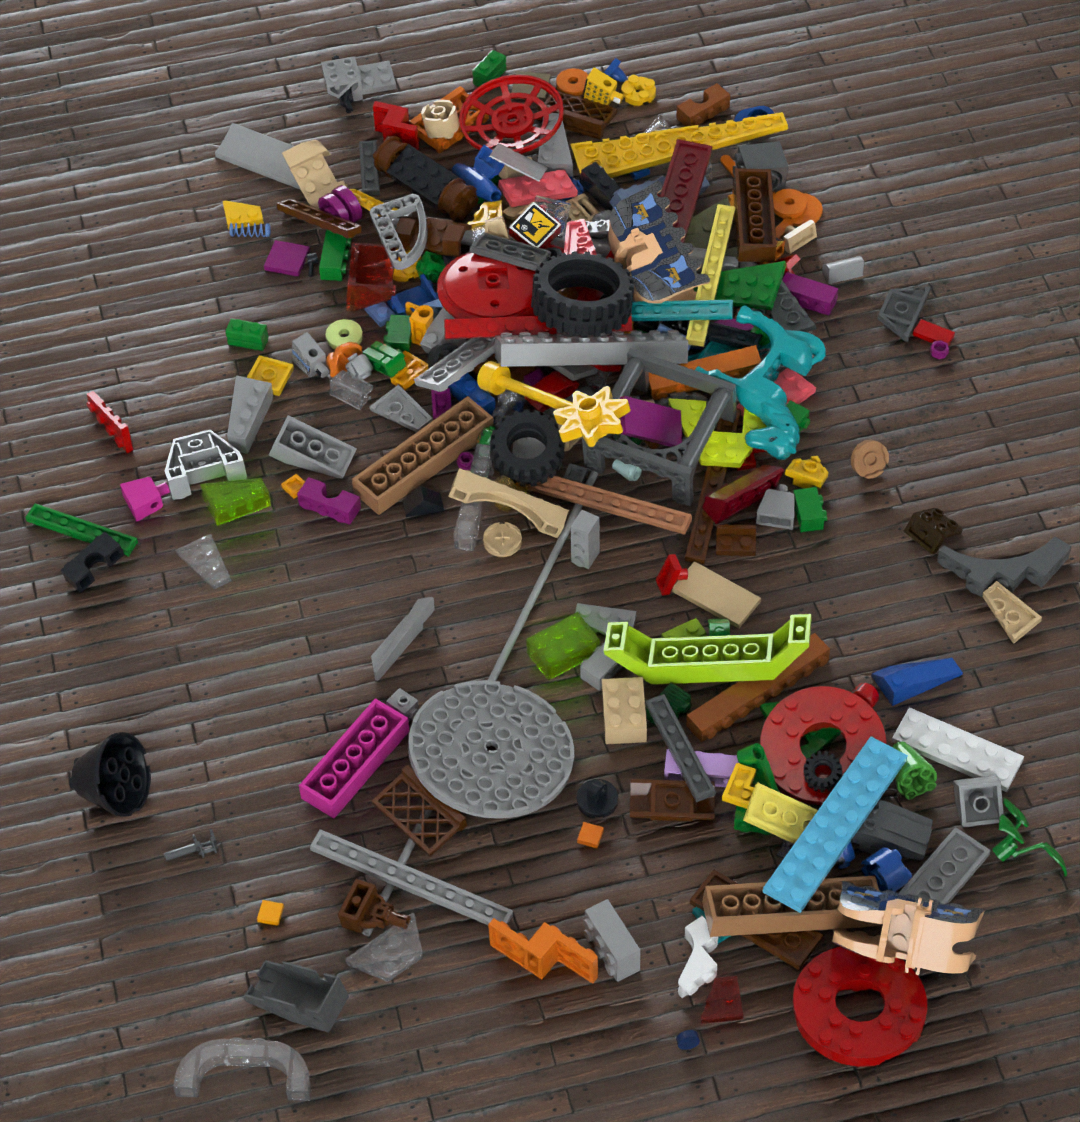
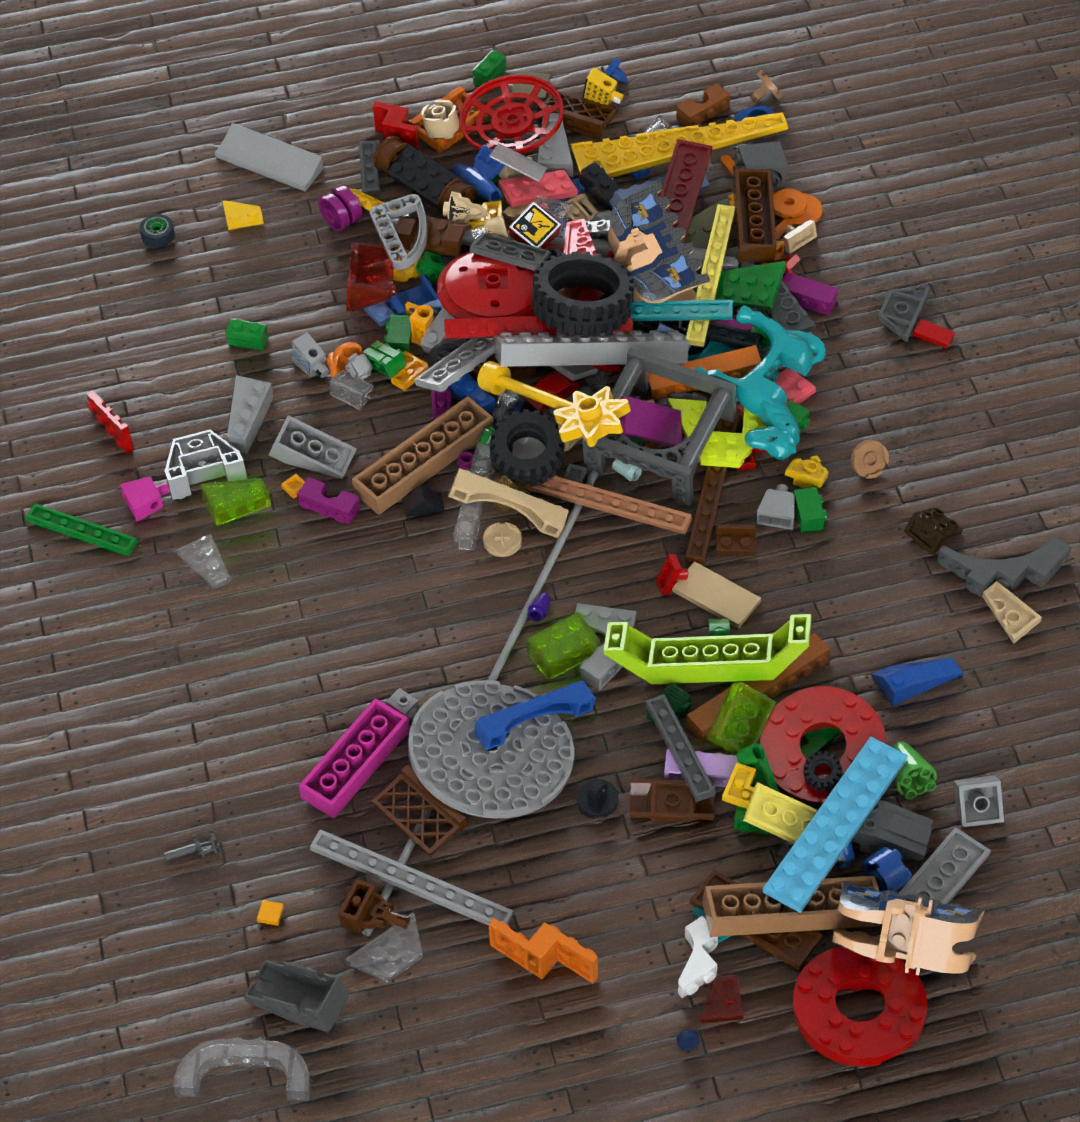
black arch [61,531,125,593] -> none
black cone [69,732,151,817] -> none
medium blue piece [229,223,270,237] -> none
yellow plate [247,355,294,396] -> none
magenta tile [264,240,310,277] -> none
reddish brown plate [277,198,362,238] -> none
tan piece [282,140,348,209] -> none
black hand [307,252,318,277] -> none
green brick [319,229,352,281] -> none
light grey piece [321,55,396,113] -> none
yellowish green tile [326,319,363,349] -> none
light grey wing [369,385,433,432] -> none
light grey wedge [371,597,435,682] -> none
magenta plate [524,368,546,386] -> none
orange tile [556,68,588,96] -> none
light grey brick [571,510,600,569] -> none
orange tile [577,822,604,848] -> none
light grey brick [583,899,640,982] -> none
tan brick [602,677,647,744] -> none
yellow plate [621,75,656,106] -> none
lime plate [661,618,706,638] -> none
dark red slope [702,464,784,525] -> none
light grey brick [822,256,864,284] -> none
red head [852,683,879,708] -> none
white plate [892,707,1024,792] -> none
magenta tile [930,341,949,359] -> none
green plant [992,798,1067,877] -> none
none -> black wheel [140,214,175,248]
none -> tan rock [443,191,487,224]
none -> blue arch [474,681,596,751]
none -> dark purple cone [528,593,551,622]
none -> clear neon green brick [707,682,776,755]
none -> medium nougat tile [749,69,783,103]

